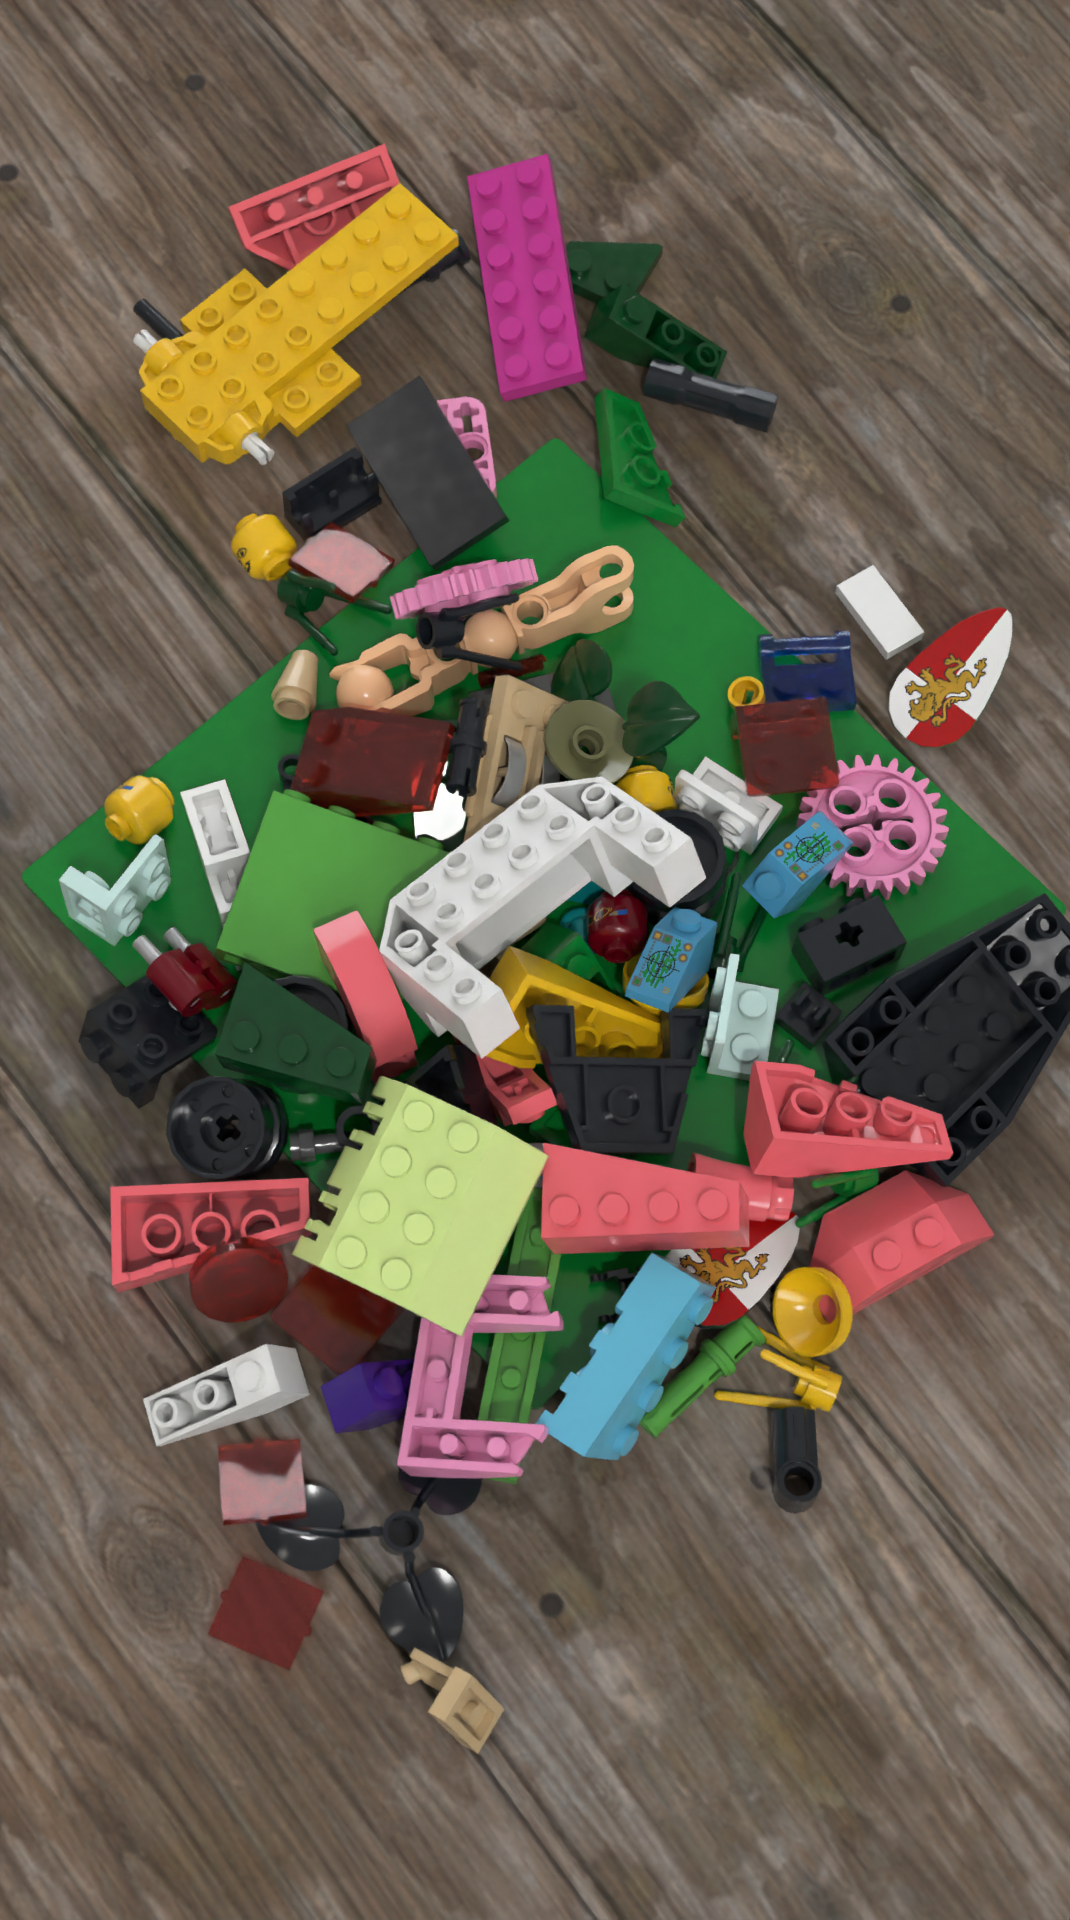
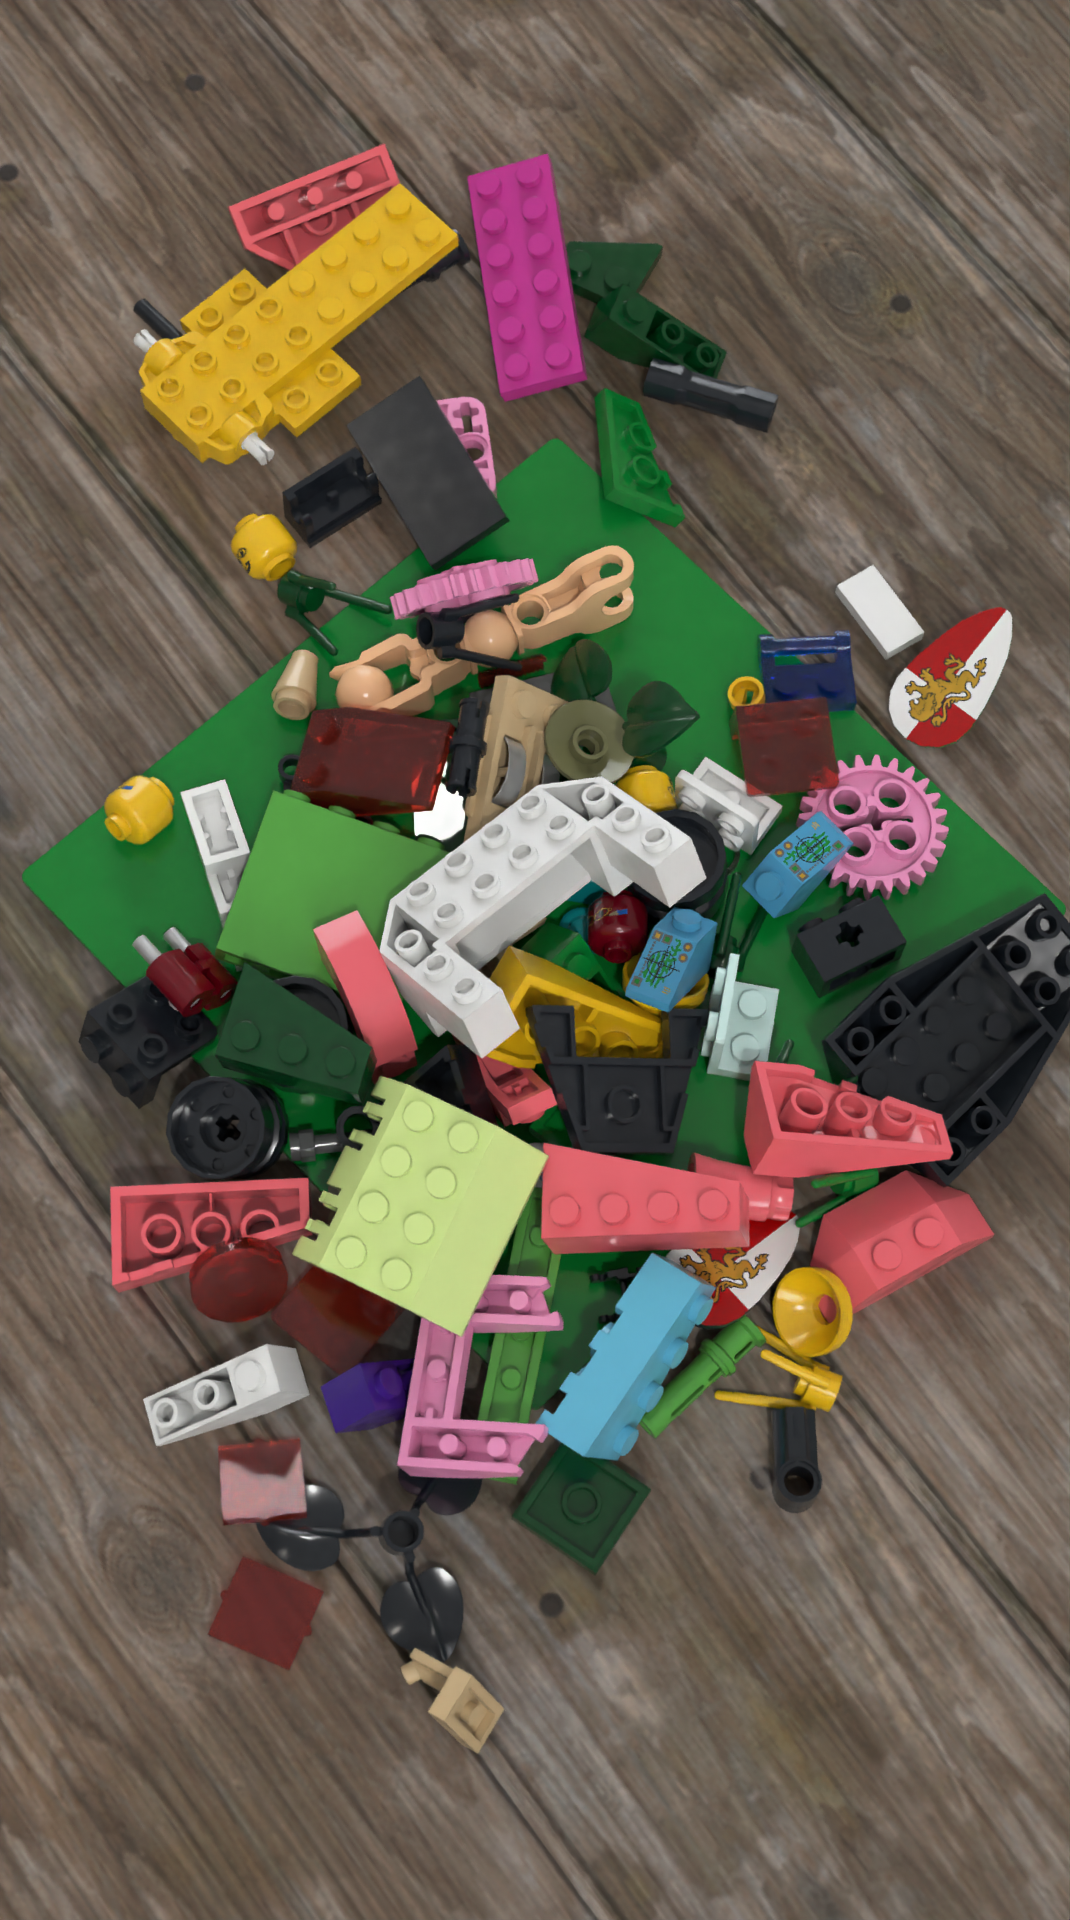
light aqua bracket [59,834,171,947] -> none
clear red piece [288,522,395,603] -> none
black tile [774,982,842,1051] -> none
none -> dark green plate [512,1443,651,1576]

